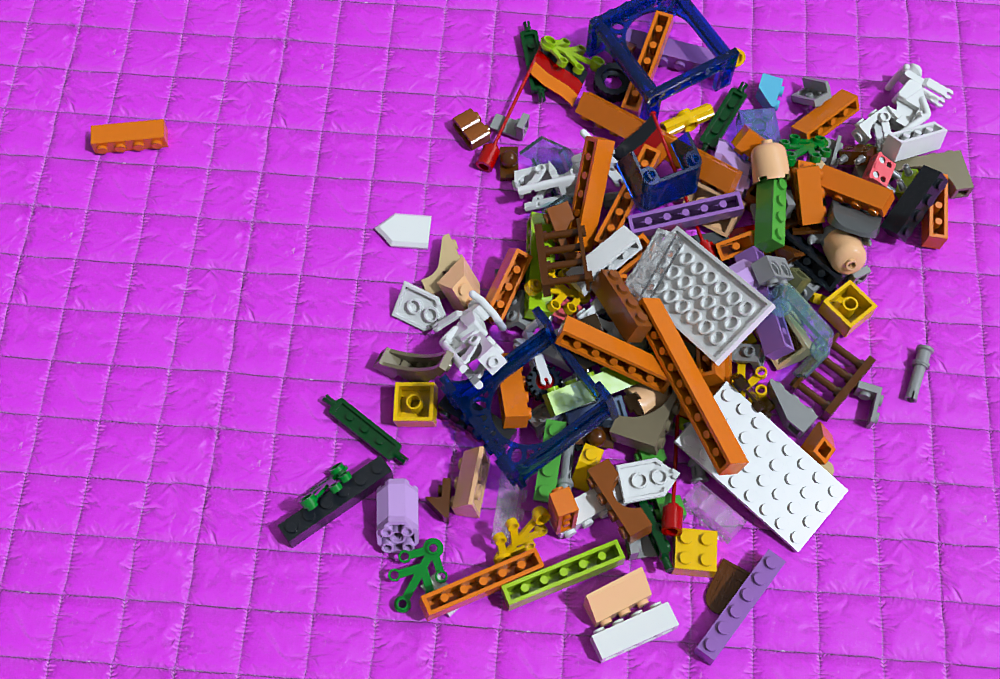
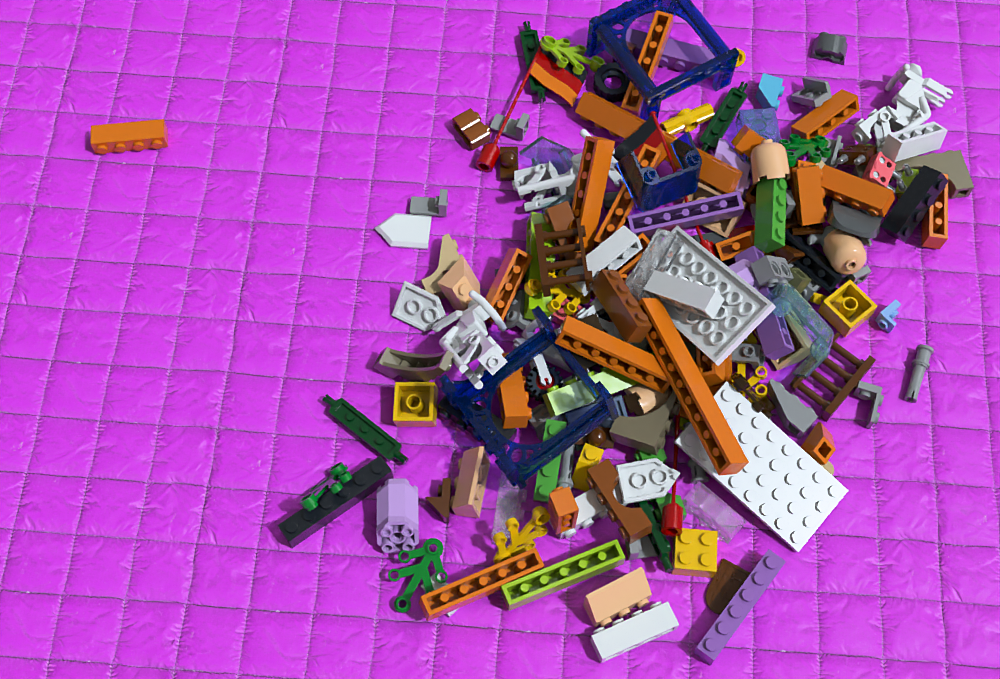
none -> light grey bracket [410,189,448,217]
none -> white brick [643,270,725,320]
none -> dark grey cylinder [810,32,848,65]
none -> light blue bracket [875,299,901,333]

